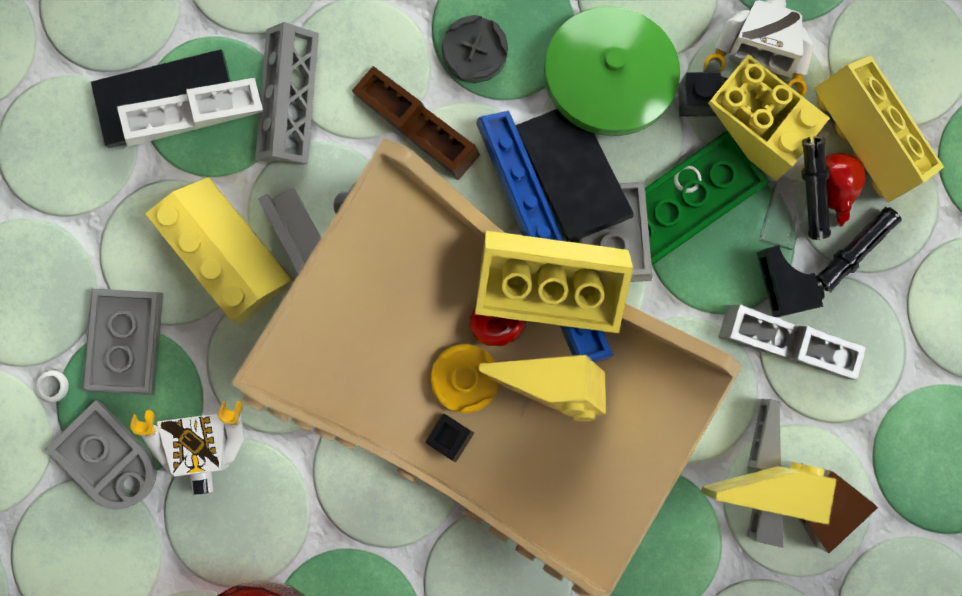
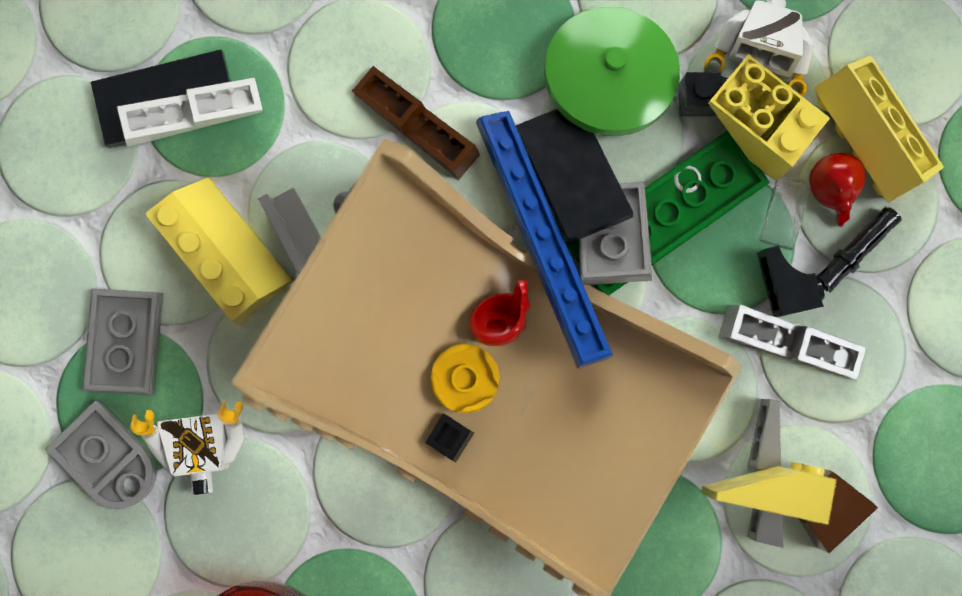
white piece [36,371,69,403] -> none
light grey fence [255,22,319,165] -> none
dark grey tile [441,15,508,83] -> none
light yellow slope [475,231,633,333] -> none
light yellow slope [479,355,606,422] -> none
black pin [801,136,831,240] -> none

